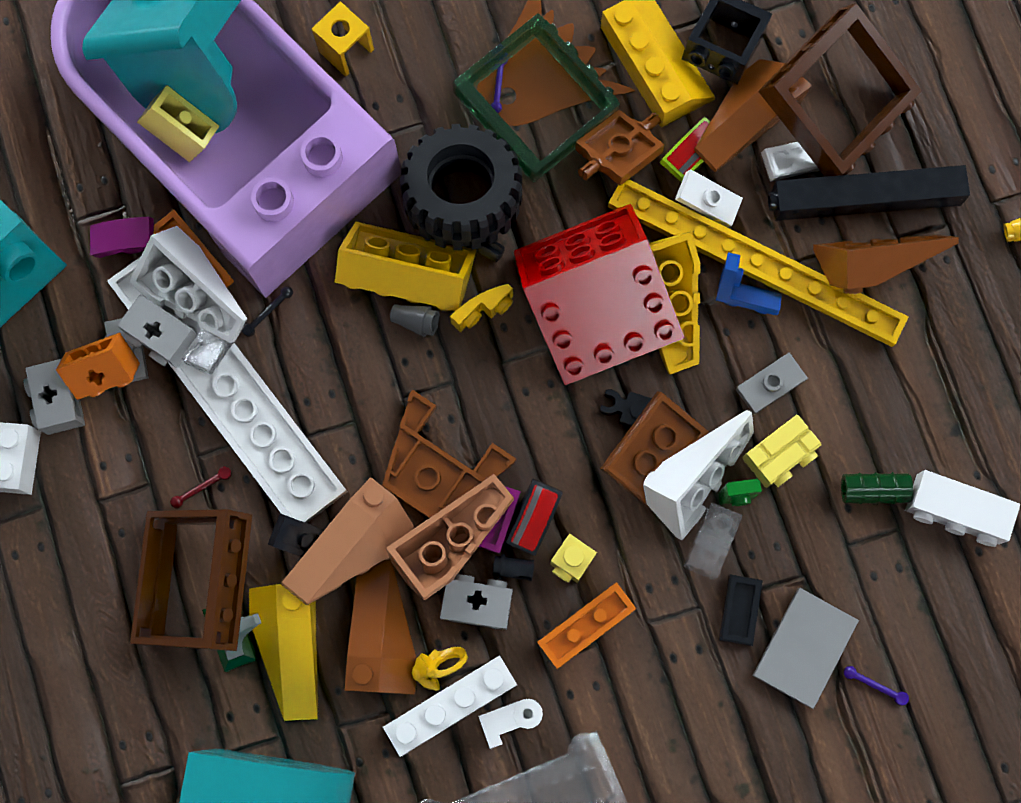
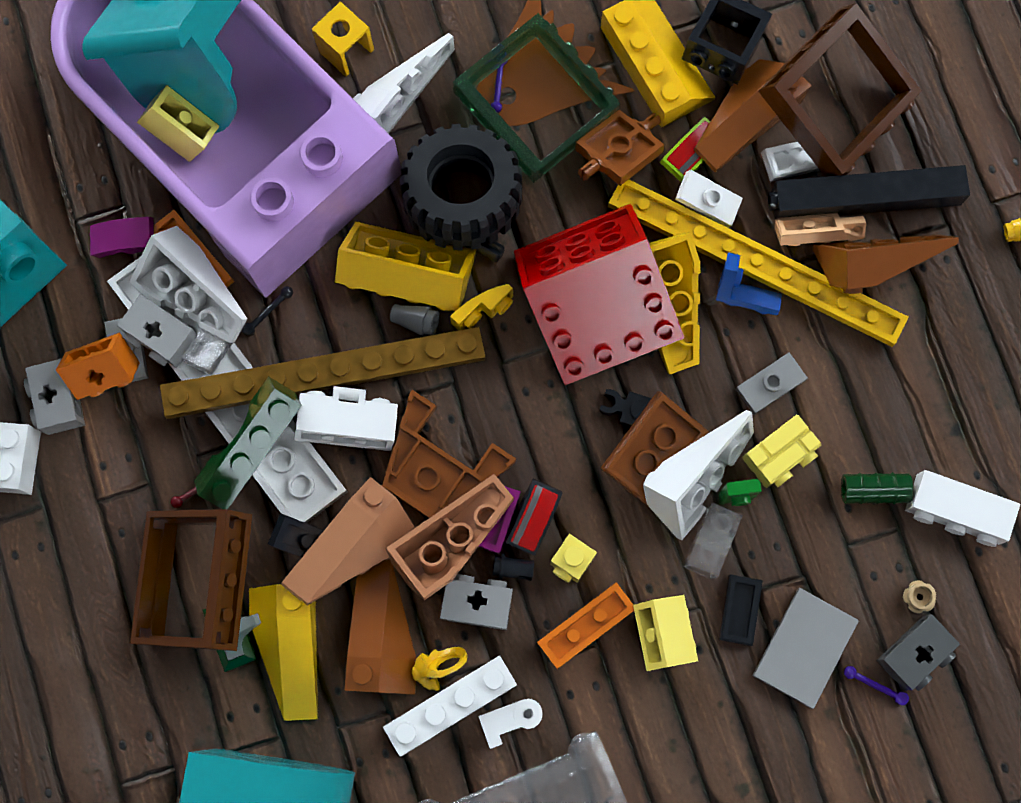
none -> pearl gold plate [160,327,485,419]
none -> arch [194,376,302,509]
none -> white piece [294,386,398,451]
none -> white wedge [353,33,455,134]
none -> light yellow brick [633,595,698,671]
none -> light nougat hinge [775,213,866,246]
none -> dark grey brick [876,614,960,691]
none -> tan plate [903,580,936,613]

